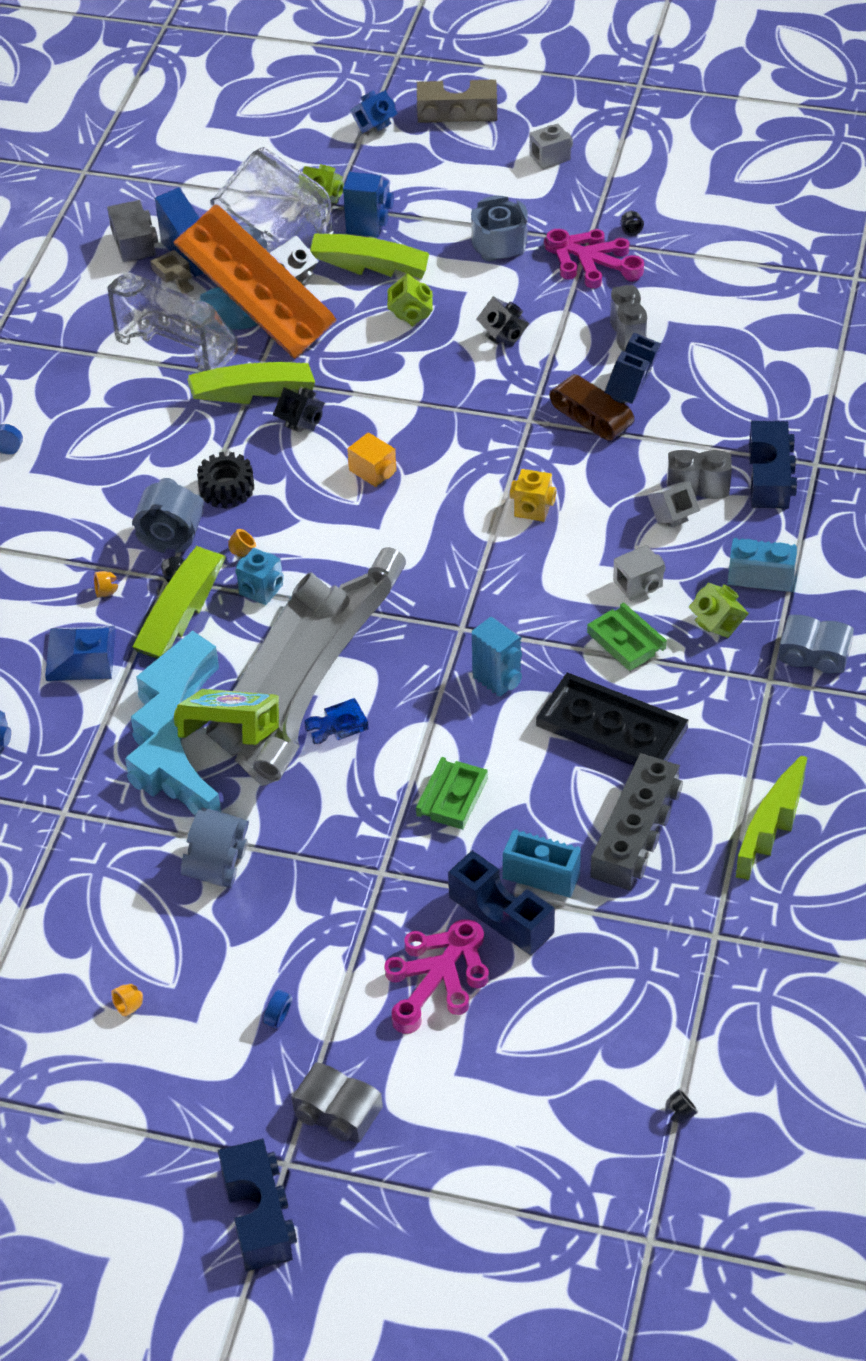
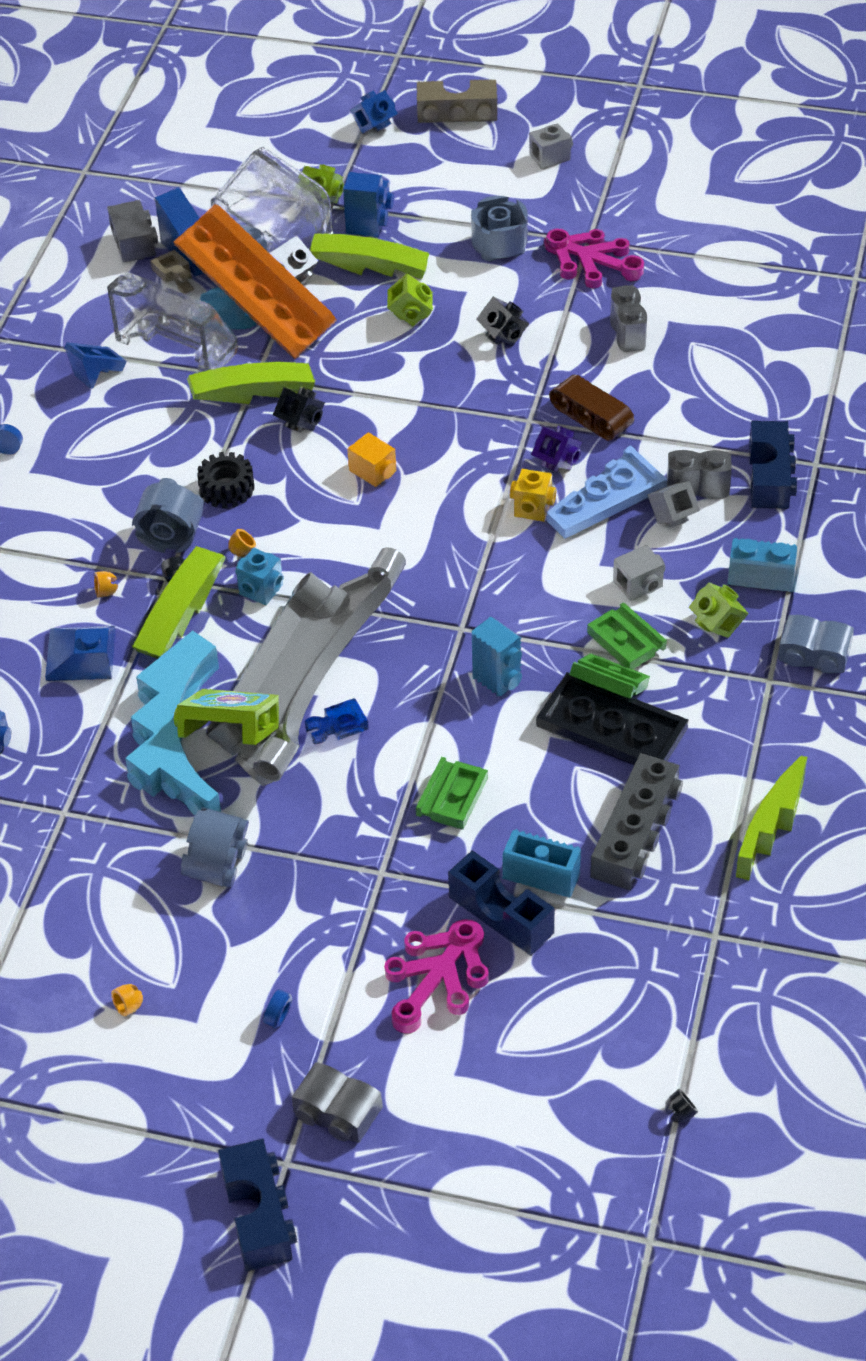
dark blue arch [604,332,661,404] -> none
black hinge [620,210,644,236] -> none
none -> blue slope [64,342,127,389]
none -> dark purple brick [531,425,582,472]
none -> light blue wing [547,445,667,539]
none -> bright green plate [569,653,650,699]

